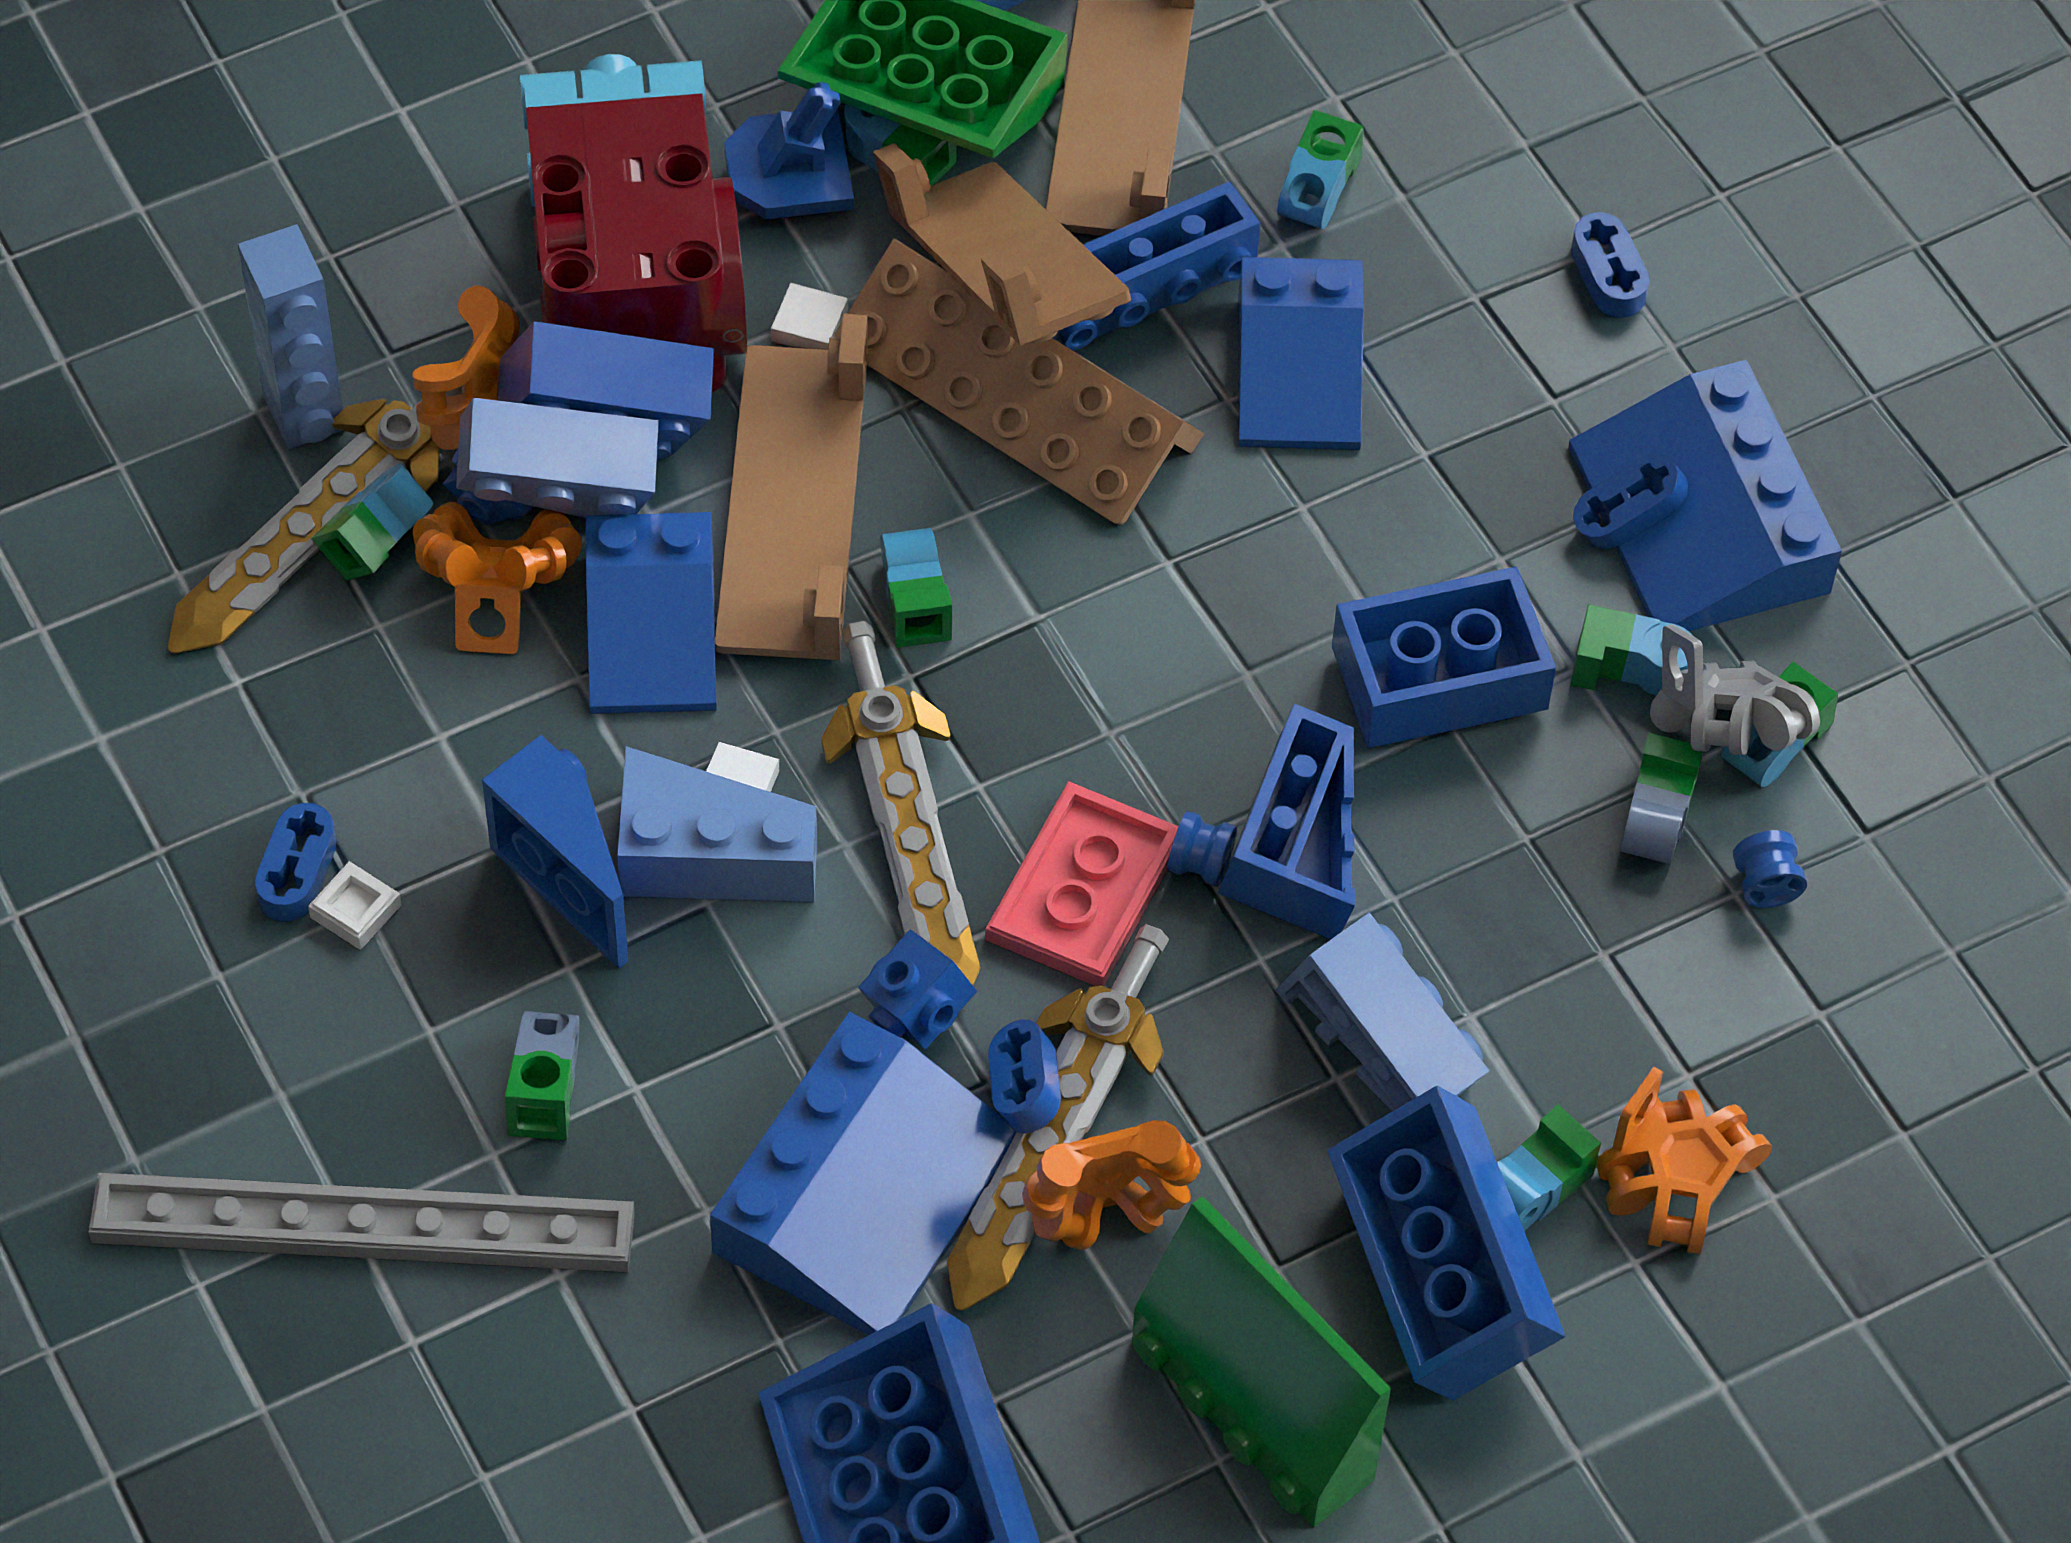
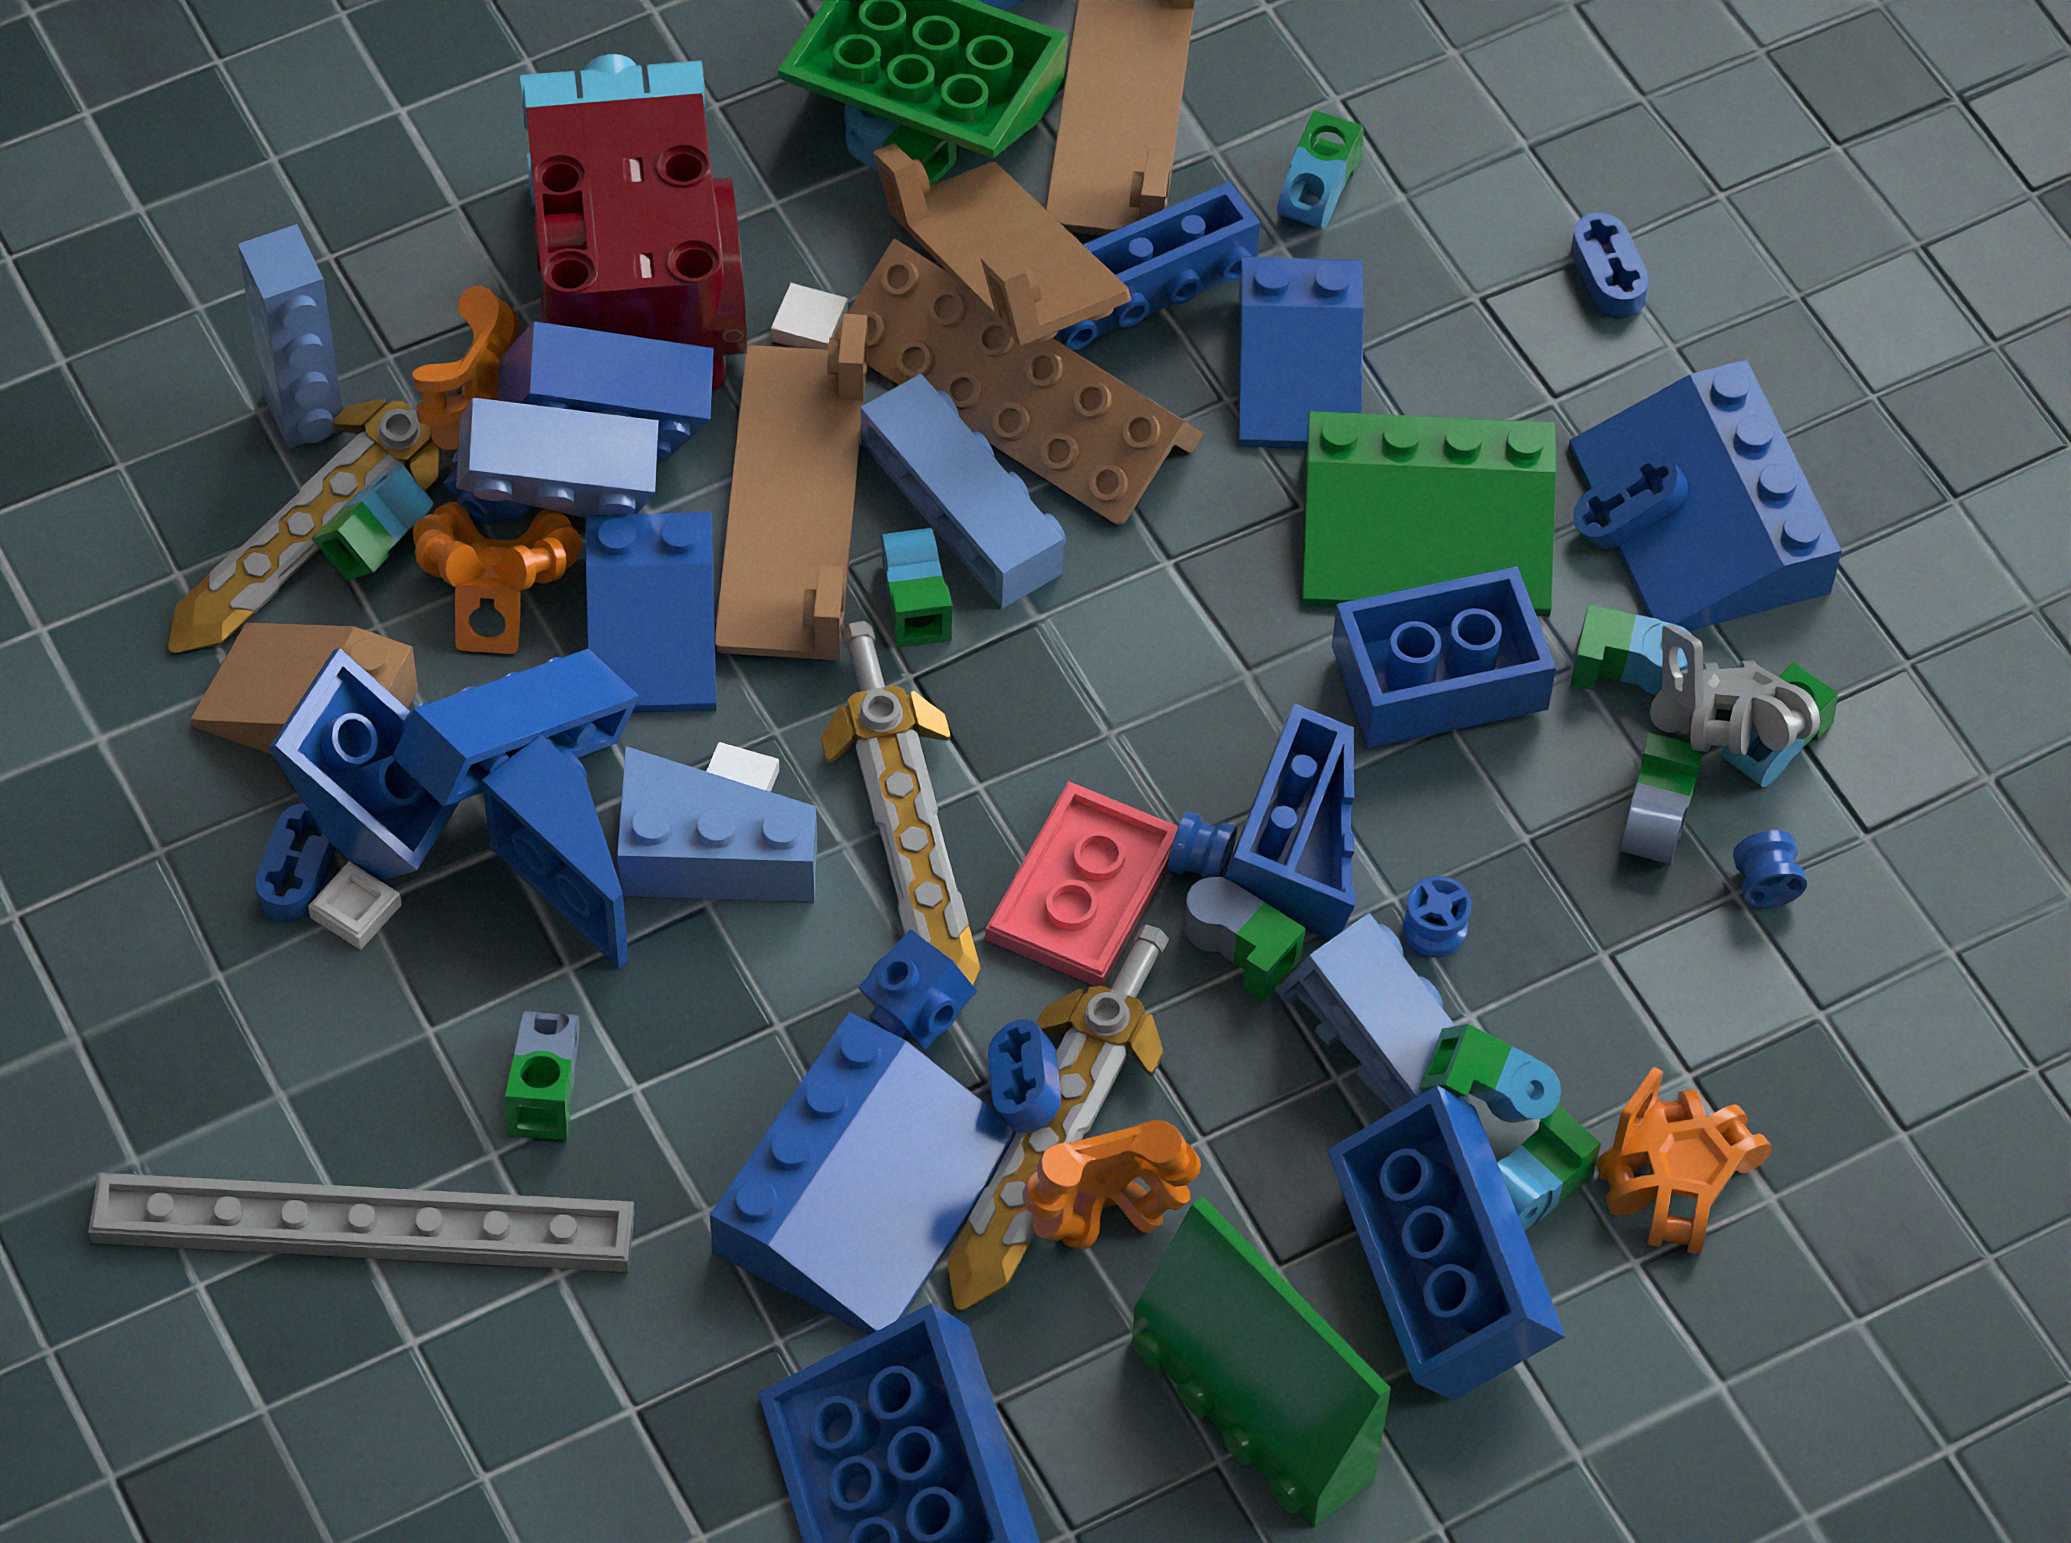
blue piece [724,82,854,219] -> none
none -> medium nougat slope [190,622,418,755]
none -> blue slope [269,648,460,882]
none -> blue brick [393,649,640,807]
none -> medium blue brick [860,374,1066,609]
none -> leg [1184,877,1305,1002]
none -> green slope [1302,411,1556,616]
none -> blue wheel [1403,876,1472,958]
none -> leg [1419,1024,1561,1123]

